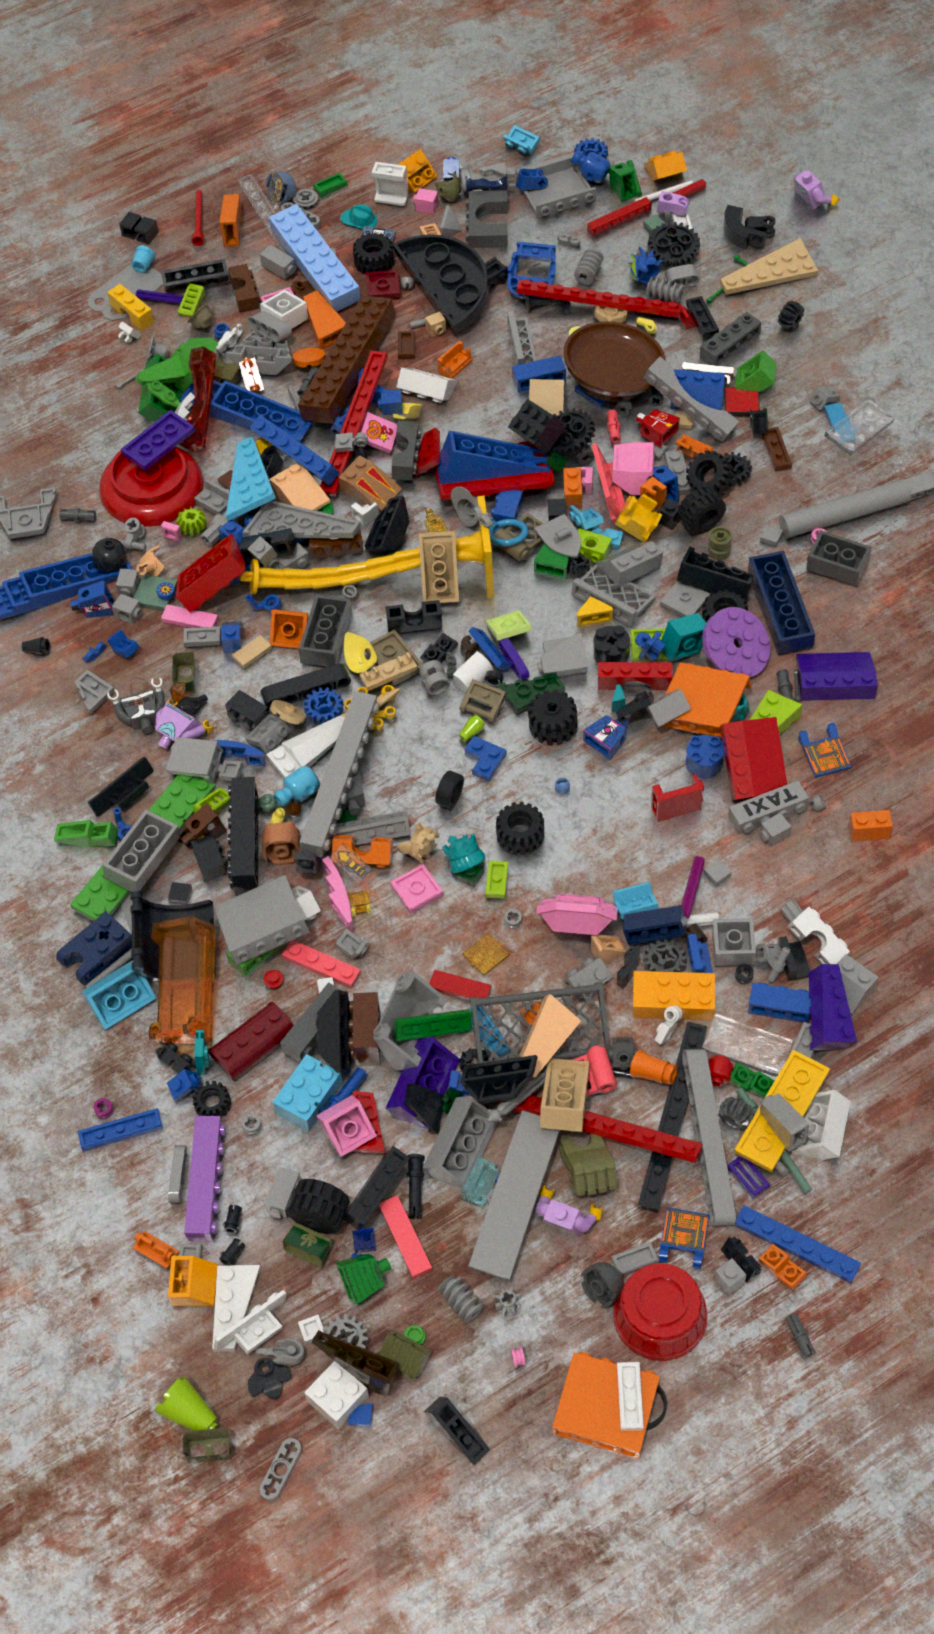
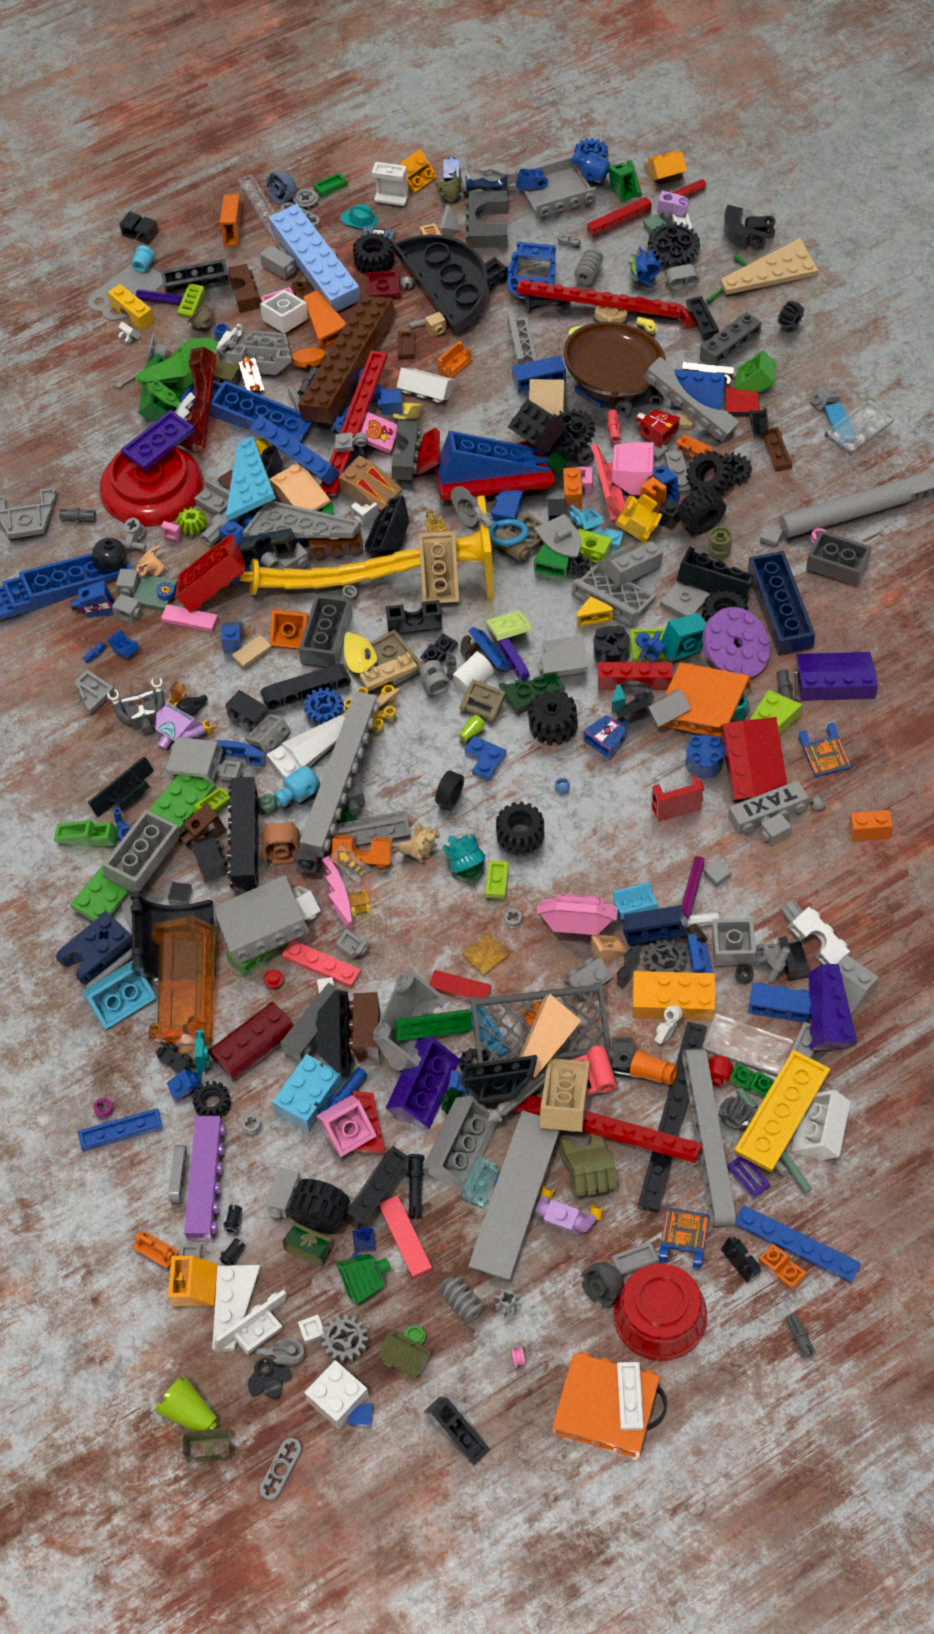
black cone [22,637,50,655] -> none
olive piece [172,652,195,694] -> none
light grey plate [183,626,221,647] -> none
red piece [191,190,204,246] -> none
blue plate [245,594,282,613] -> none
light grey beam [248,311,292,343] -> none
light grey brick [248,537,278,567] -> none
clear tile [266,173,284,209] -> none
tan plate [270,700,306,725] -> none
light yellow arm [270,808,286,824] -> none
reddish brown hinge [285,801,301,817] -> none
dark brown wedge [312,1330,400,1395] -> none
bright pink tile [390,864,444,913] -> none
black wing [404,1083,444,1134] -> none
bright pink brick [413,188,438,214] -> none
black tile [484,670,504,686] -> none
medium azure bracket [502,125,541,155] -> none
white bar [634,180,693,202] -> none
light grey piece [646,276,684,303] -> none
light grey brick [714,1259,746,1296] -> none
light grey slope [760,1093,809,1152] -> none
lavender torso [794,170,840,210] -> none

